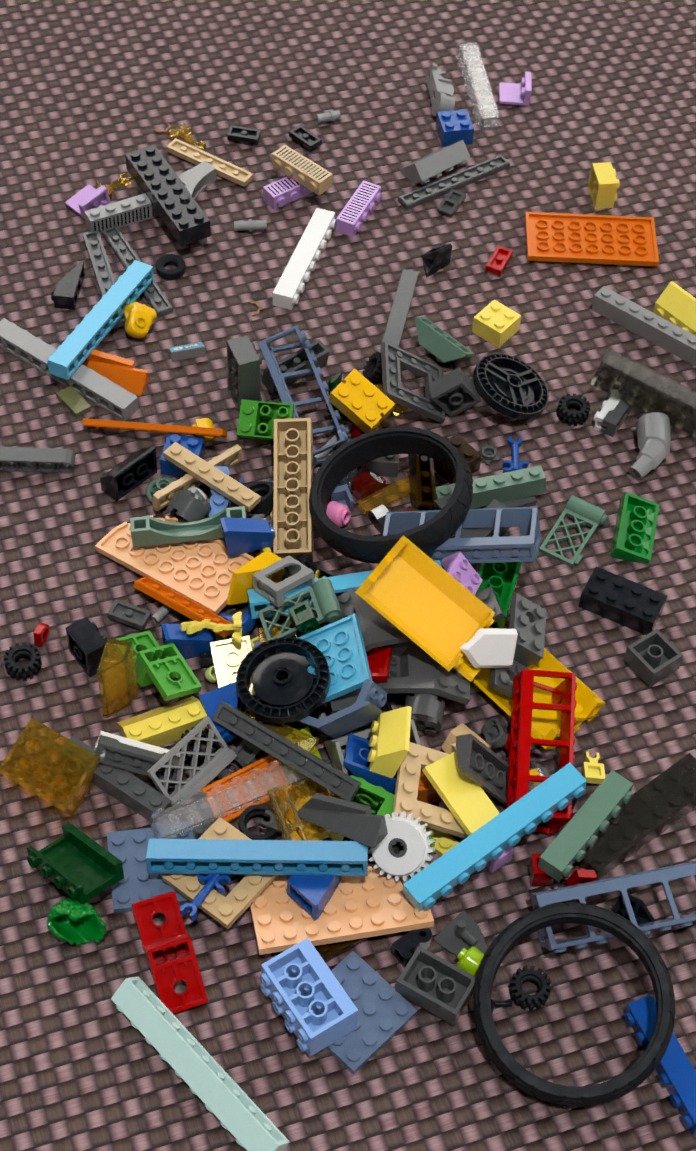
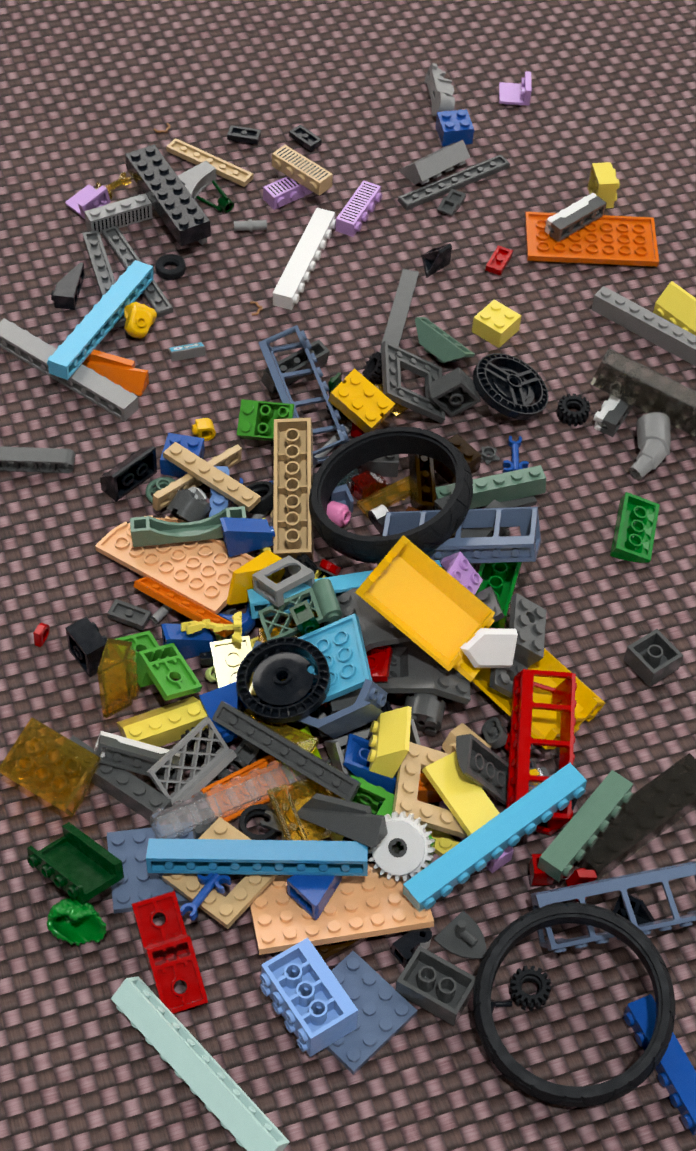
black tyre [4,642,42,681] -> none
olive tile [56,385,91,418] -> none
orange tile [82,418,227,438] -> none
clear yellow bar [168,122,206,150] -> none
dark grey brick [227,335,262,413] -> none
light grey pin [316,110,341,124] -> none
clear brick [456,42,500,131] -> none
lime head [456,946,485,977] -> none
sand green piece [539,495,608,567] -> none
black brick [578,566,667,635] -> none
light yellow plate [582,751,606,784] -> none
none -> dark green plant [196,180,234,213]
none -> red tile [319,559,341,574]
none -> dark grey piece [545,193,607,242]

